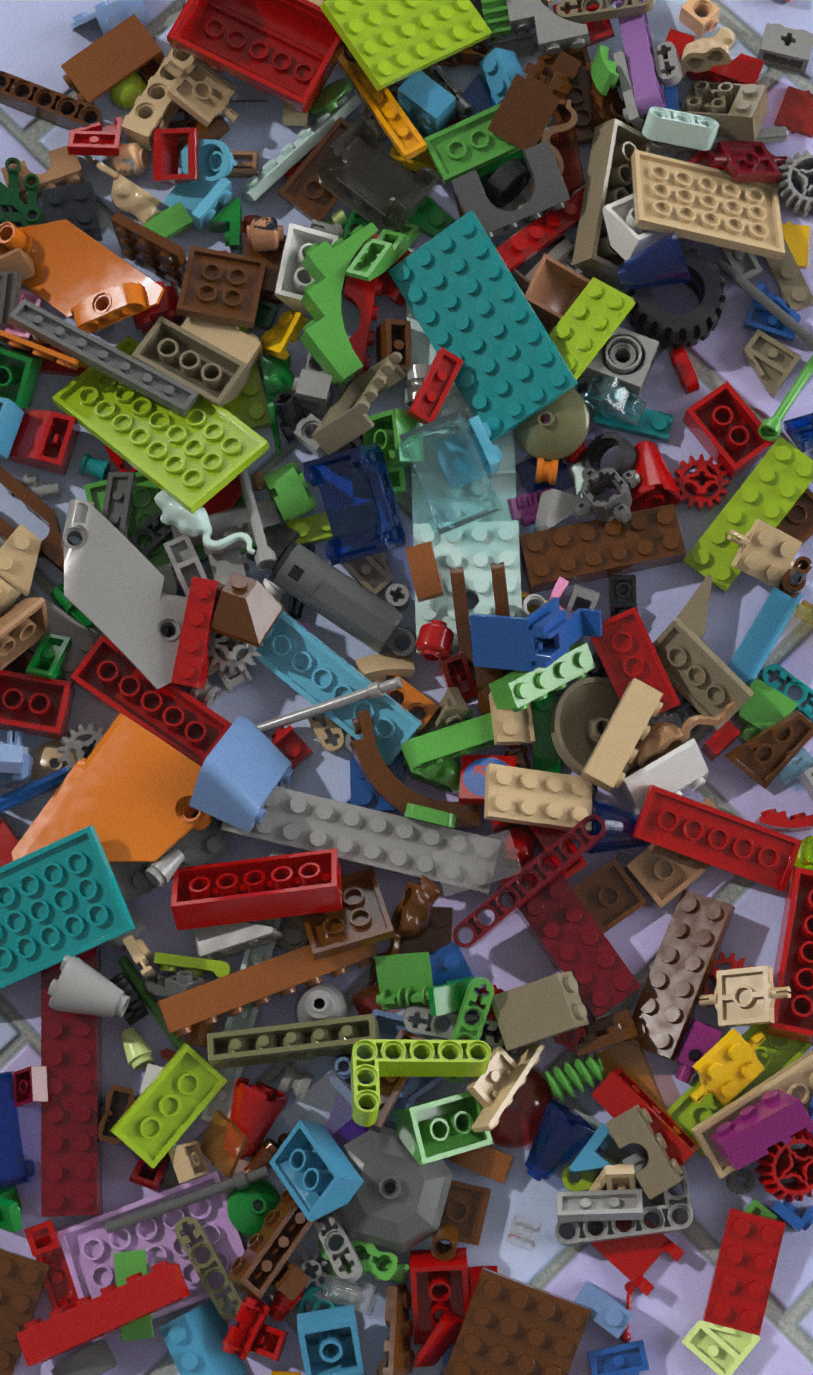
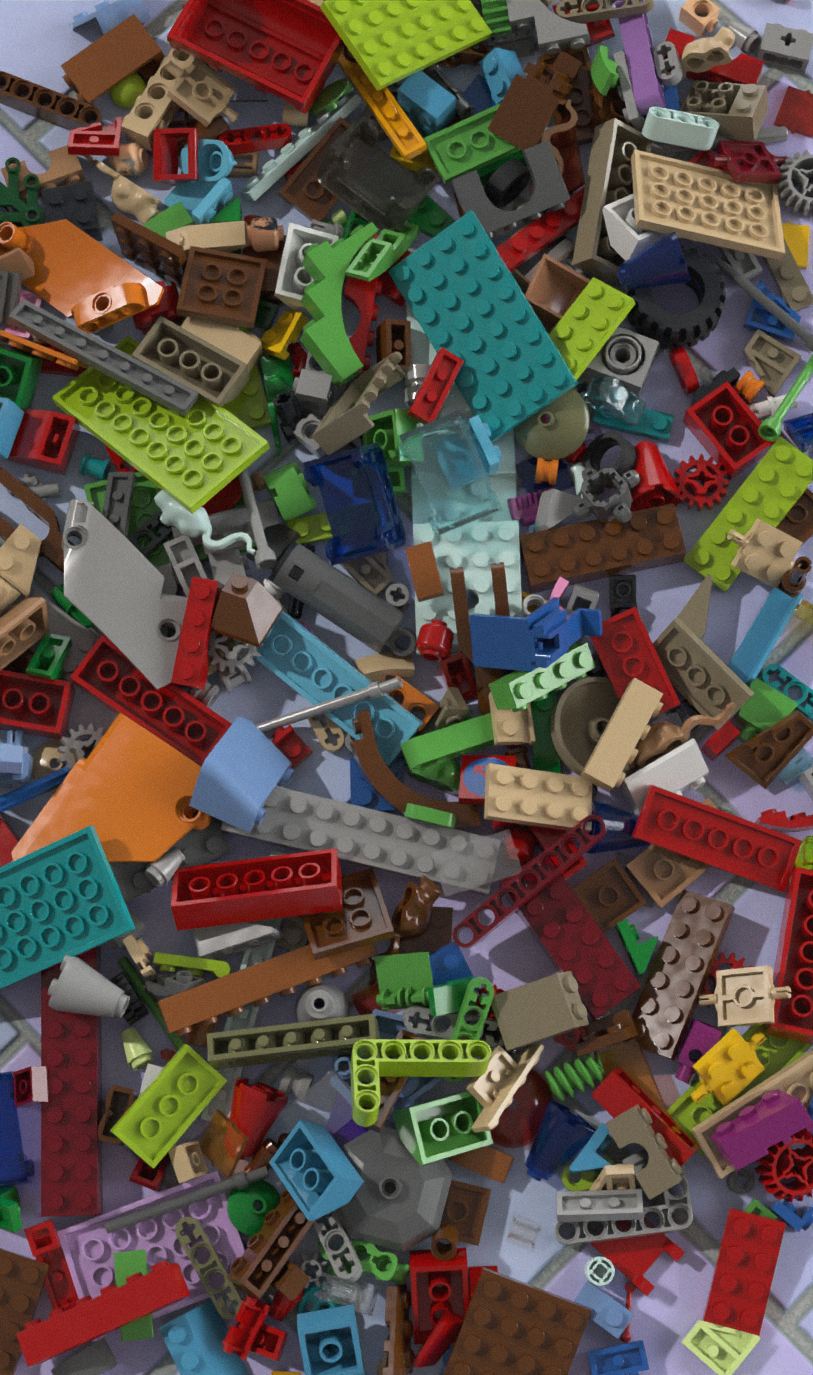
none -> tan slope [166,221,248,260]
none -> red beam [219,123,292,155]
none -> red arm [288,342,308,378]
none -> light aqua wheel [584,1256,615,1286]
none -> green slope [615,919,658,977]
none -> black plate [690,367,740,406]
none -> light grey cone [725,20,761,54]
none -> orange wheel [734,371,766,403]
none -> white pin [747,394,799,418]

